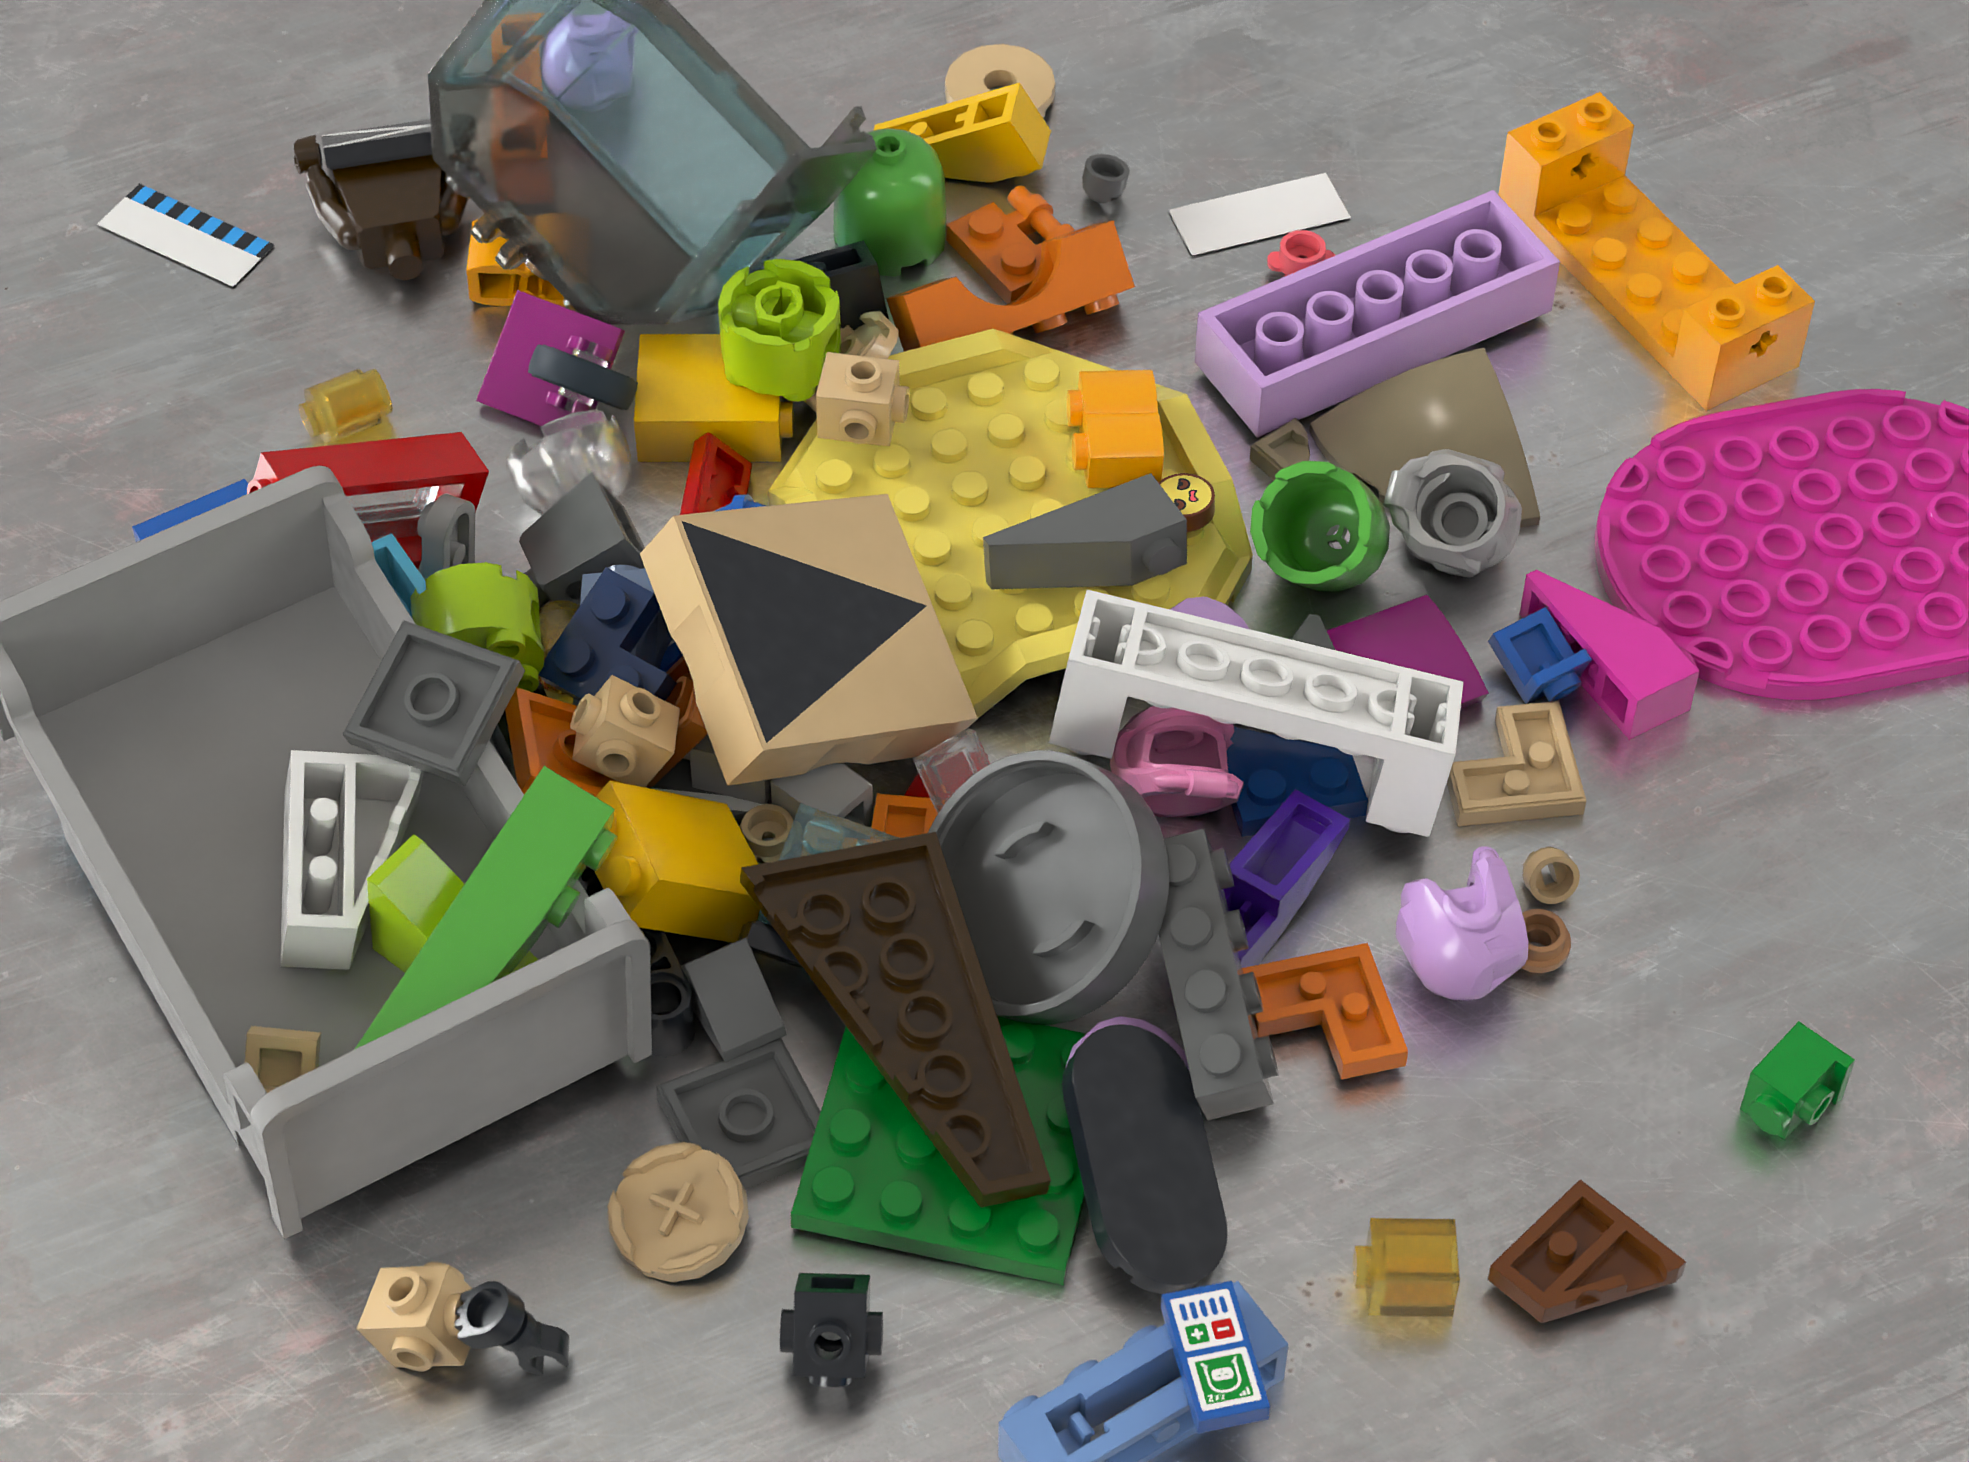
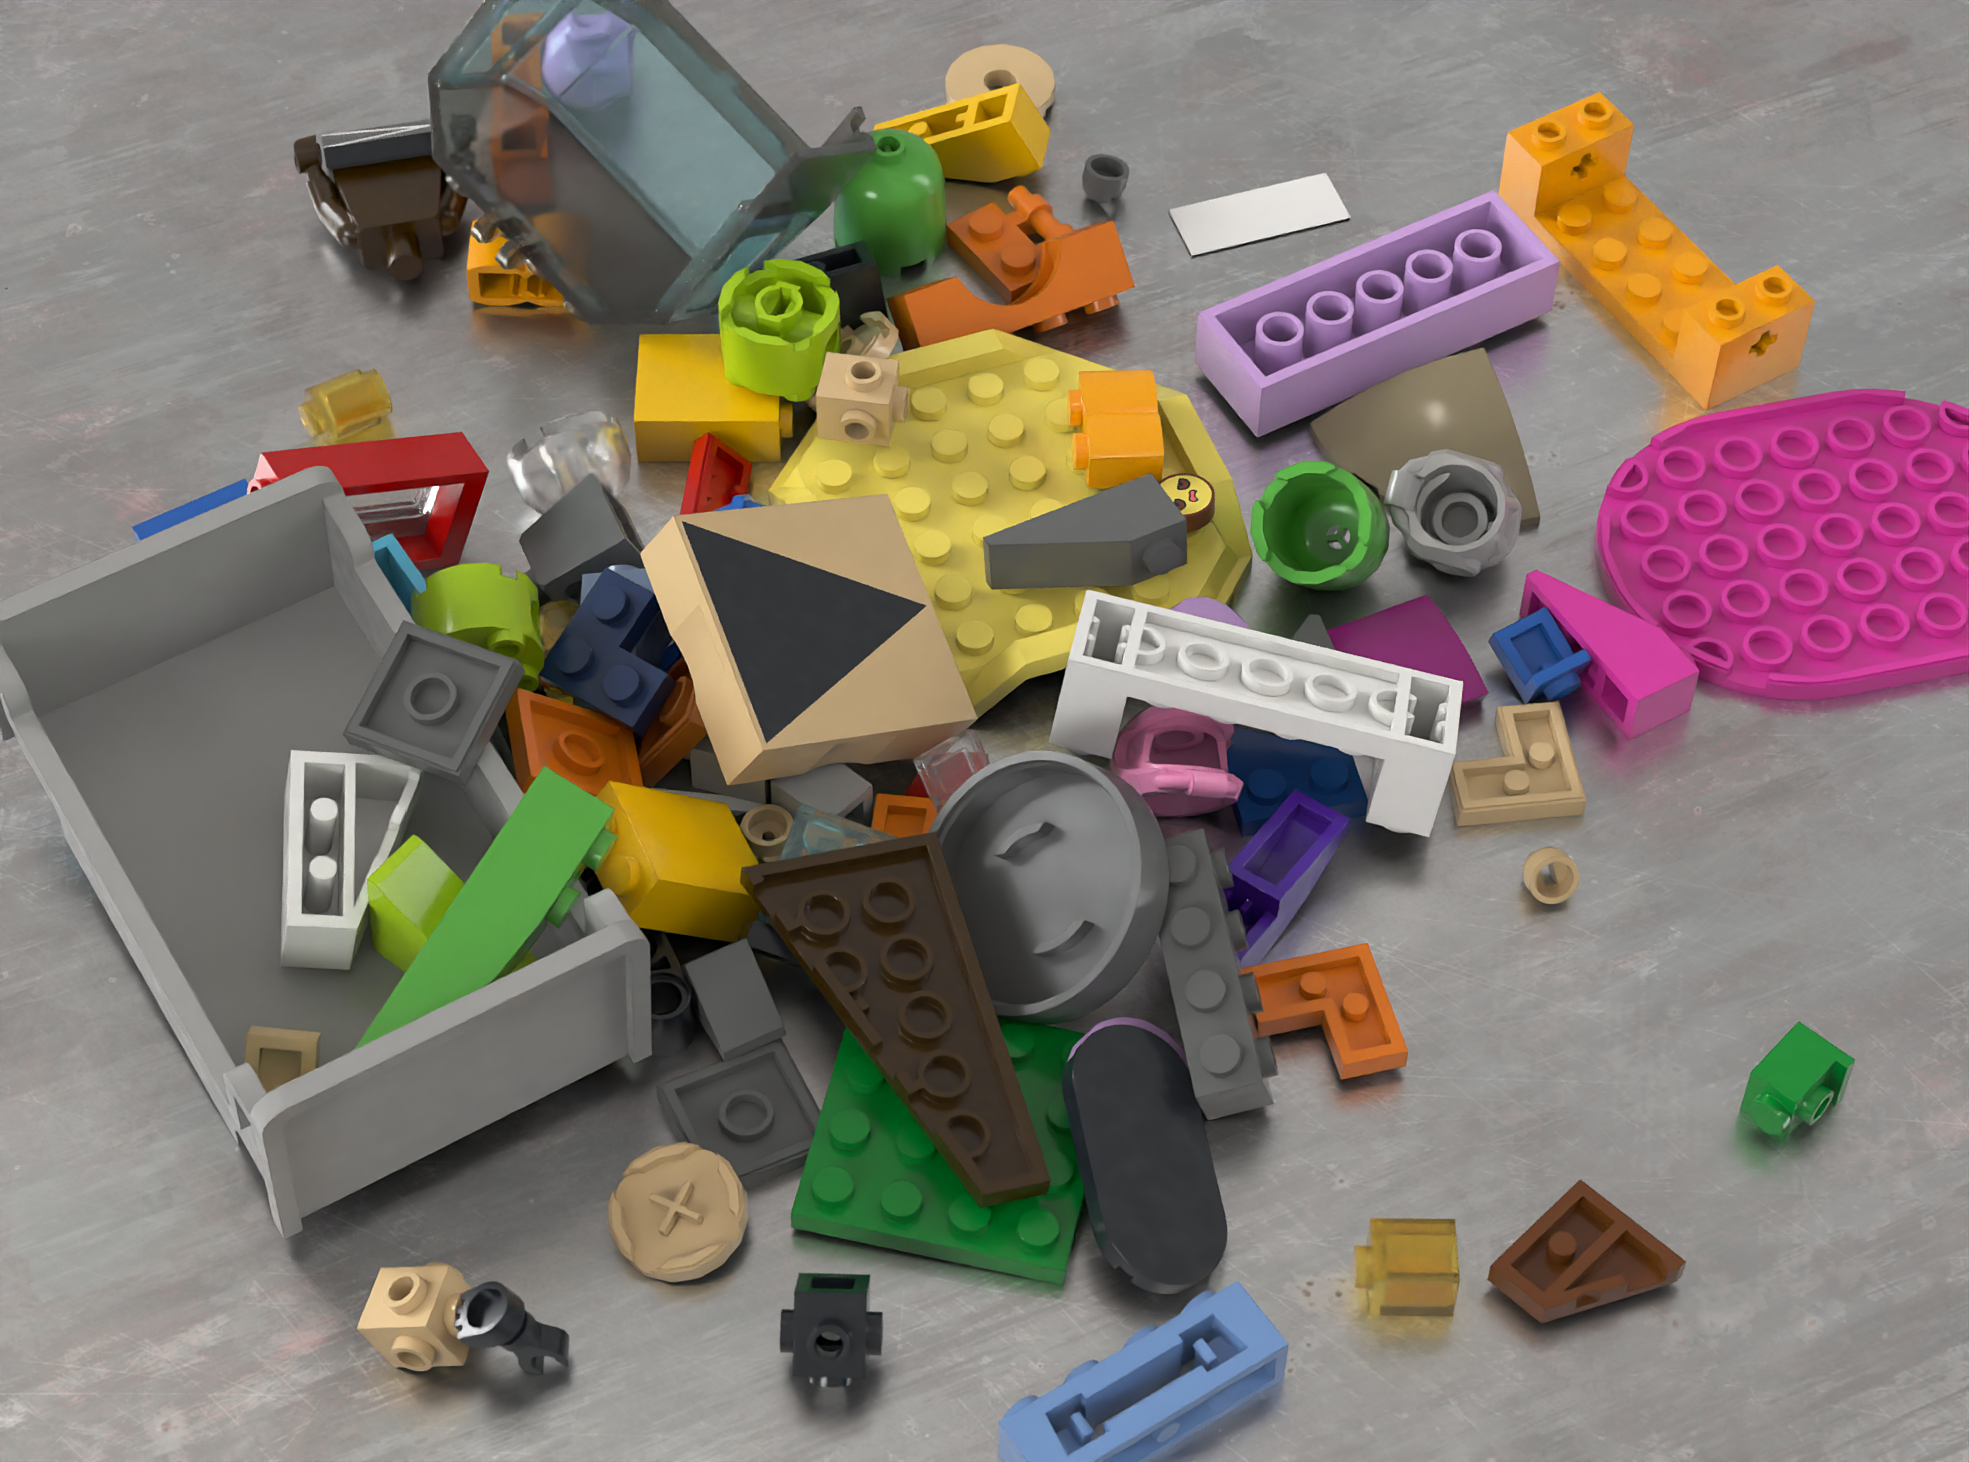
white sticker [97,183,275,287] -> none
light grey plate [417,494,475,579] -> none
magenta plate [476,290,638,442] -> none
tan brick [571,675,680,787] -> none
tile [1161,1281,1270,1434] -> none
dark tan tile [1250,418,1310,480] -> none
coral plate [1267,230,1335,276] -> none
lavender helmet [1396,846,1528,1001] -> none
medium nougat plate [1521,909,1571,973] -> none

